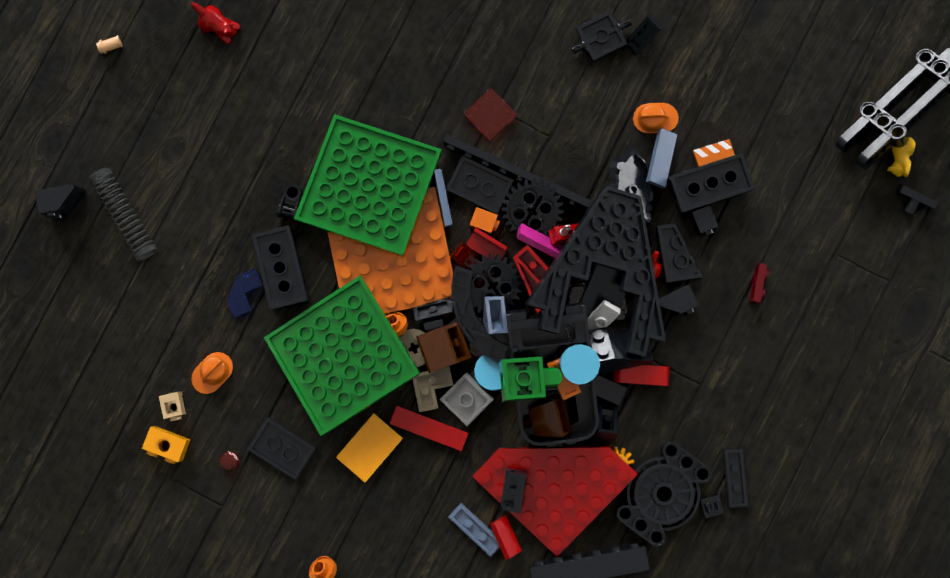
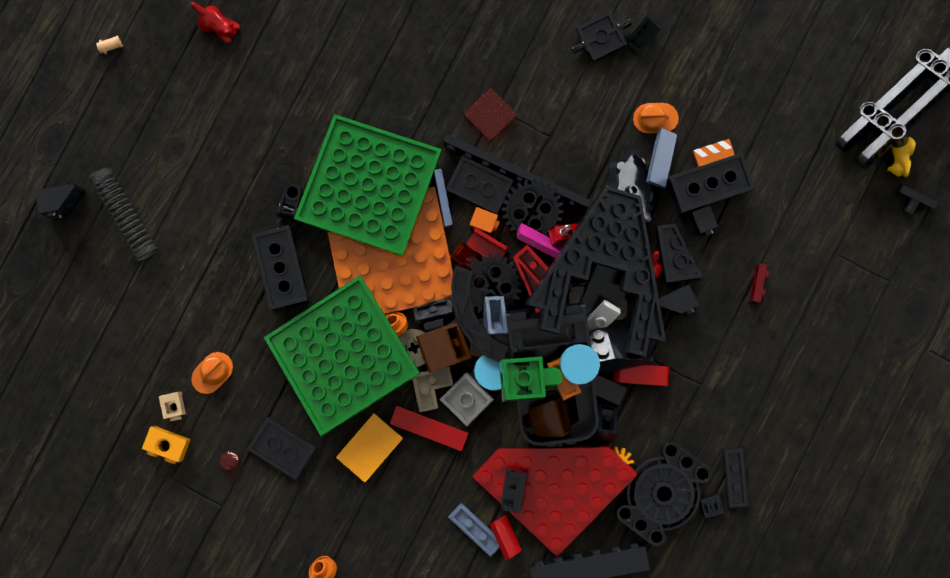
clear blue tile [227,268,263,318] -> none

